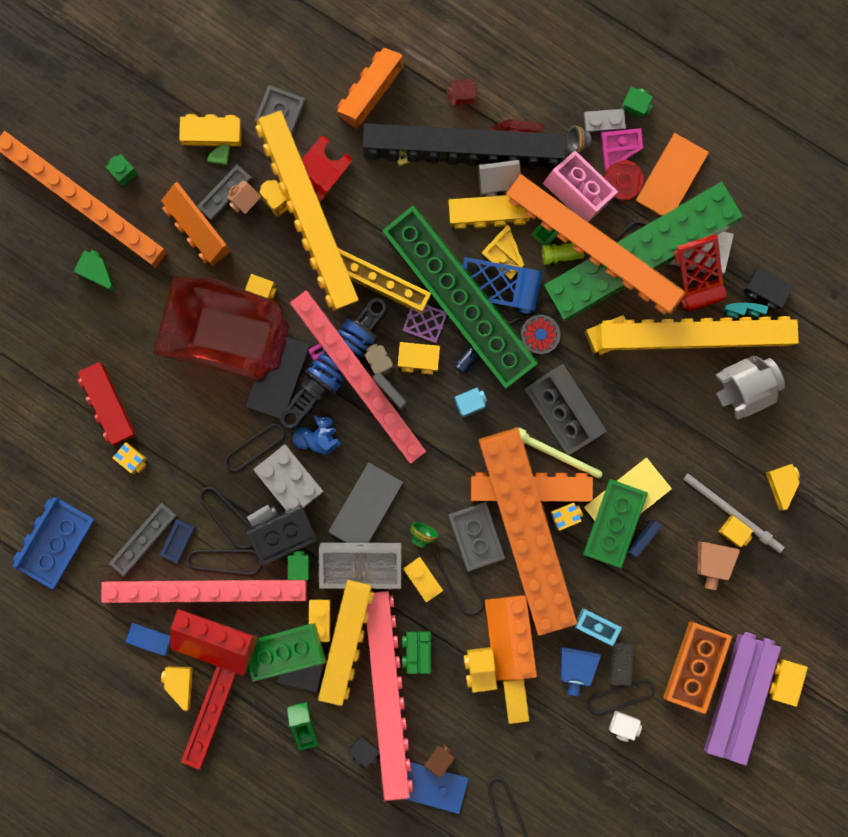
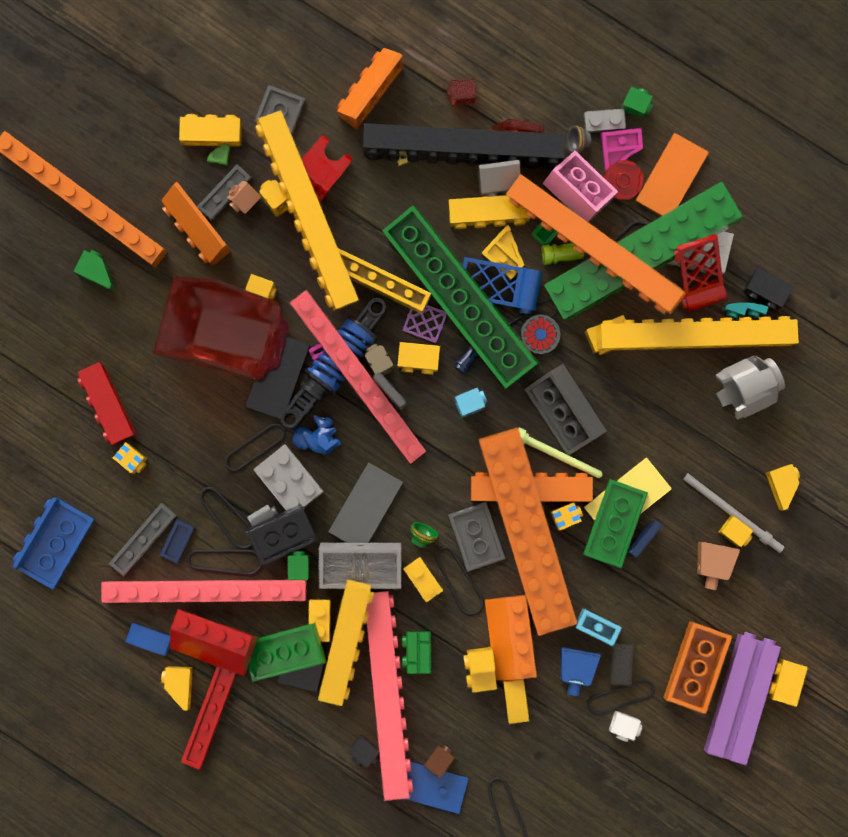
green brick [106,154,138,187] -> none
green slope [287,702,319,751] -> none

